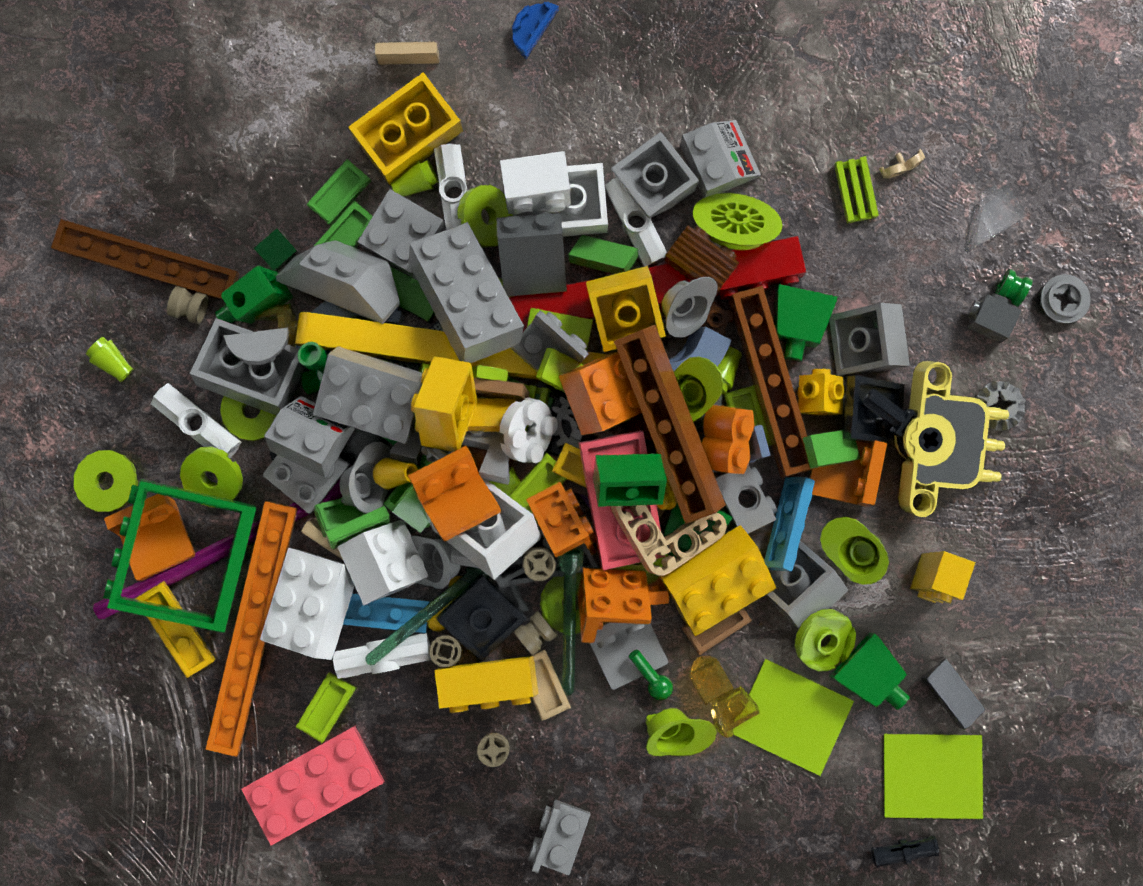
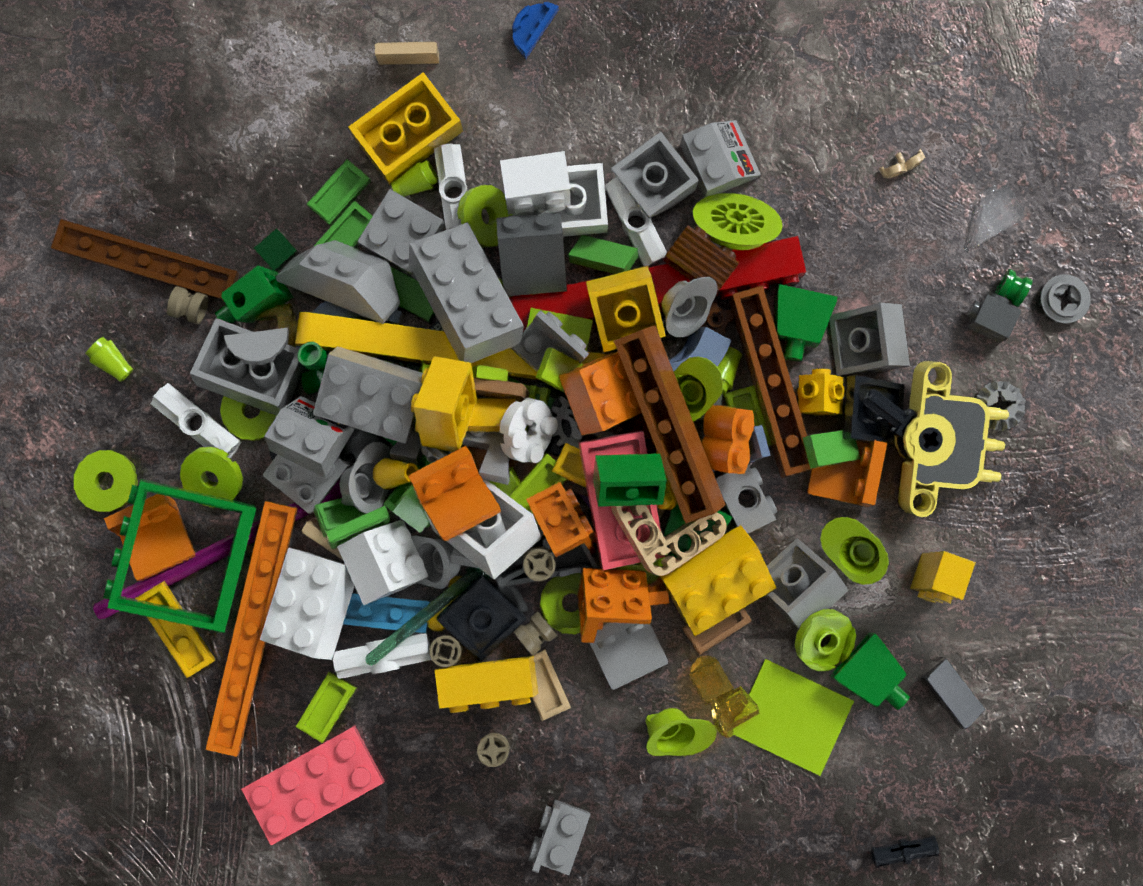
clear green piece [558,548,584,696] -> none
green bar [629,649,673,700] -> none
dark azure plate [764,477,815,572] -> none
lime tile [834,156,879,224] -> none
lime piece [884,734,983,819] -> none

